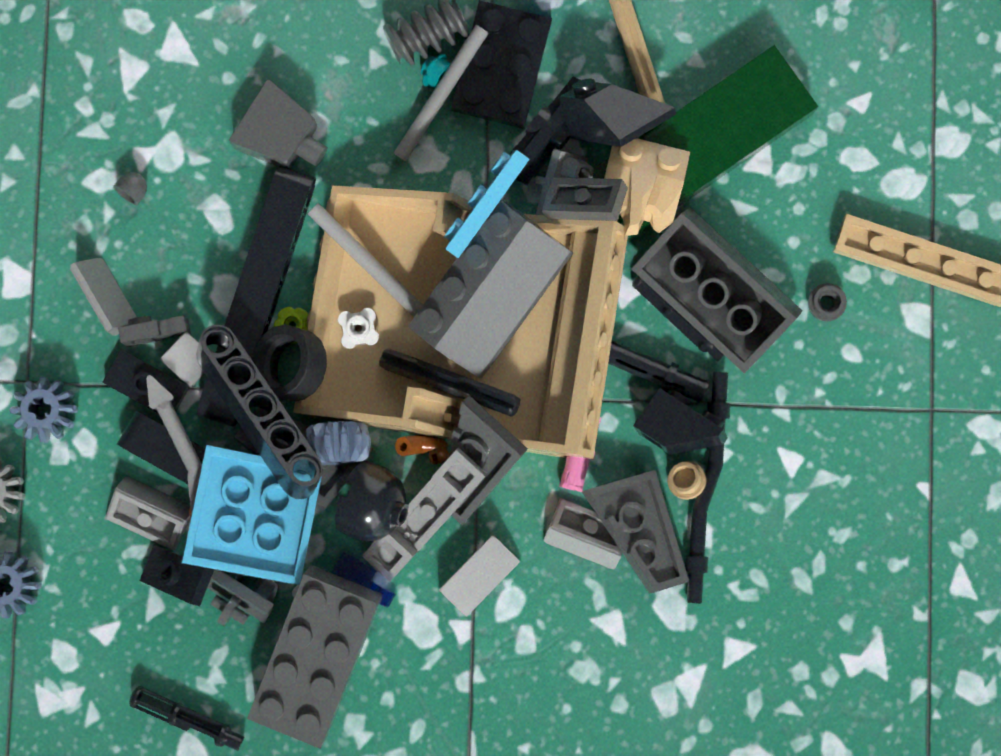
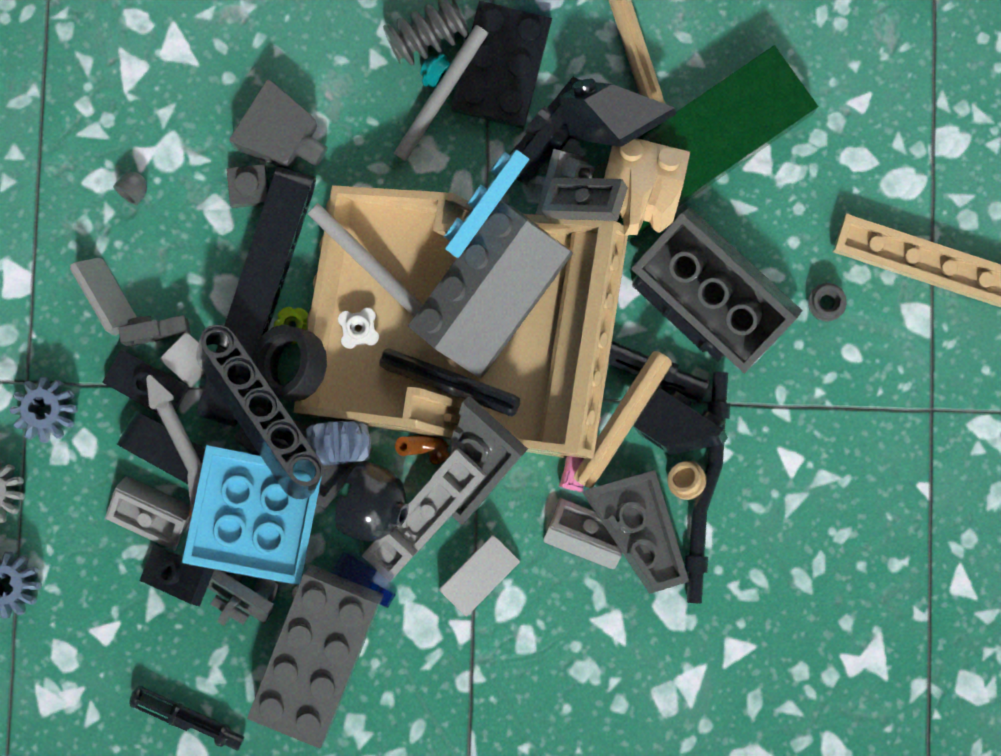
none -> dark grey plate [226,164,268,208]
none -> tan axle [573,351,672,489]

